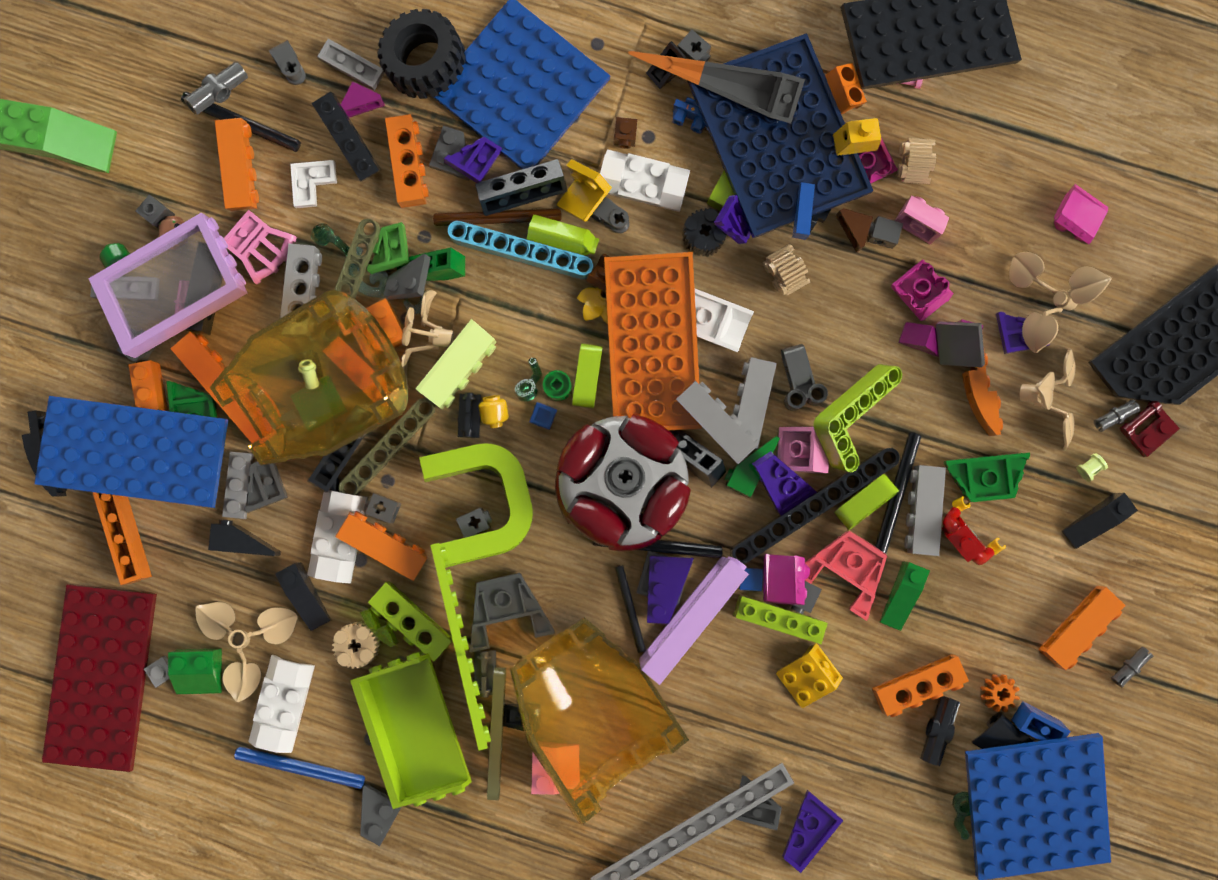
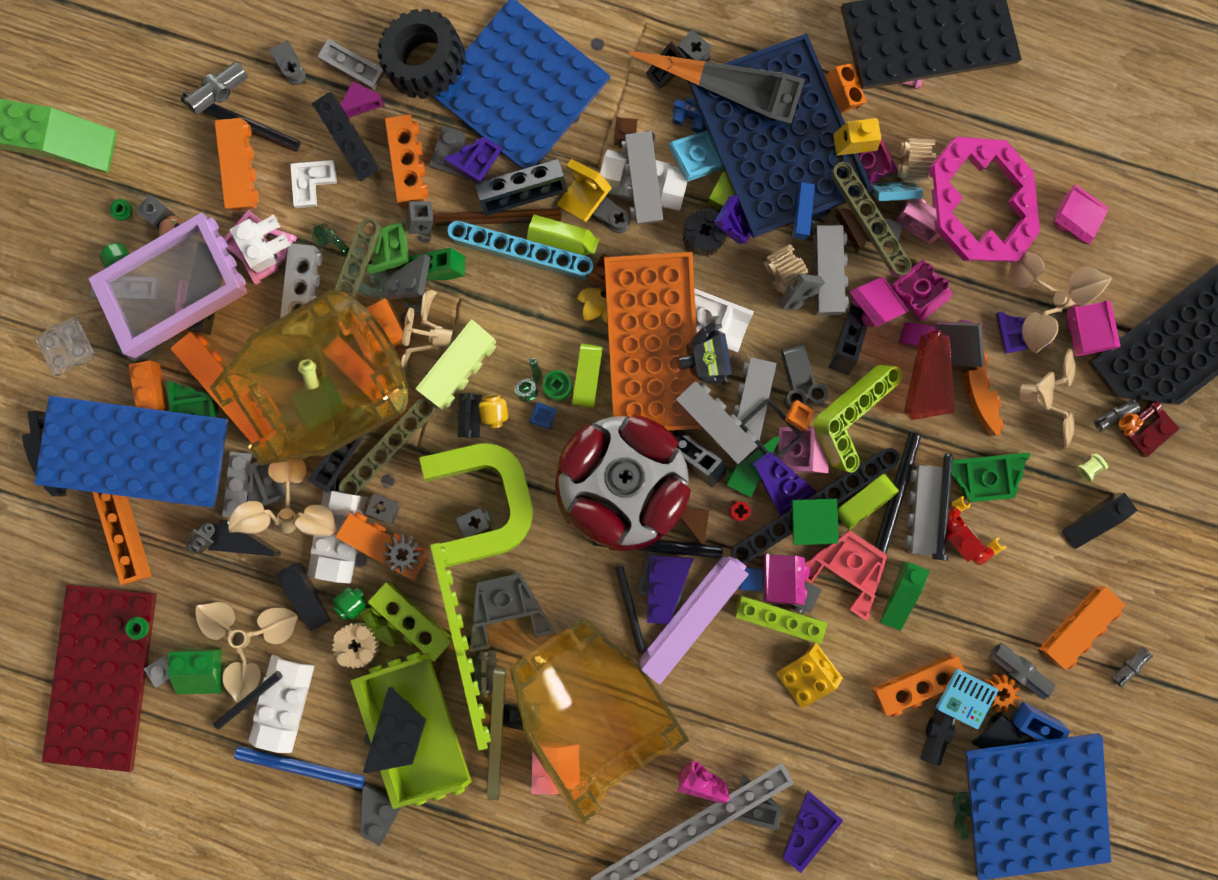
none -> clear slope [35,317,95,376]
none -> green plate [110,199,133,221]
none -> green plate [125,617,149,640]
none -> dark grey hinge [182,523,215,554]
none -> black bar [213,671,283,730]
none -> white brick [229,214,291,273]
none -> tan plant [229,454,337,536]
none -> green head [332,587,366,621]
none -> black wing [363,686,427,773]
none -> dark grey gear [382,534,421,573]
none -> dark grey brick [406,201,433,234]
none -> light grey brick [621,131,663,225]
none -> medium azure tile [668,130,724,182]
none -> dark pink slope [676,761,729,804]
none -> black torso [677,316,732,385]
none -> reddish brown slope [680,508,709,544]
none -> red bush [729,501,751,521]
none -> black piece [740,399,802,459]
none -> dark grey wing [778,274,825,311]
none -> orange plate [785,400,815,431]
none -> green tile [791,499,839,545]
none -> light grey brick [813,225,849,316]
none -> black slope [828,305,867,376]
none -> olive beam [831,162,911,277]
none -> dark pink slope [850,277,910,328]
none -> medium azure tile [871,181,923,201]
none -> clear red slope [904,330,954,420]
none -> dark pink plate [929,137,1040,263]
none -> black bar [932,453,953,561]
none -> medium azure tile [936,668,999,729]
none -> dark grey piece [989,642,1055,700]
none -> dark pink slope [1066,300,1121,356]
none -> orange plate [1118,413,1143,436]

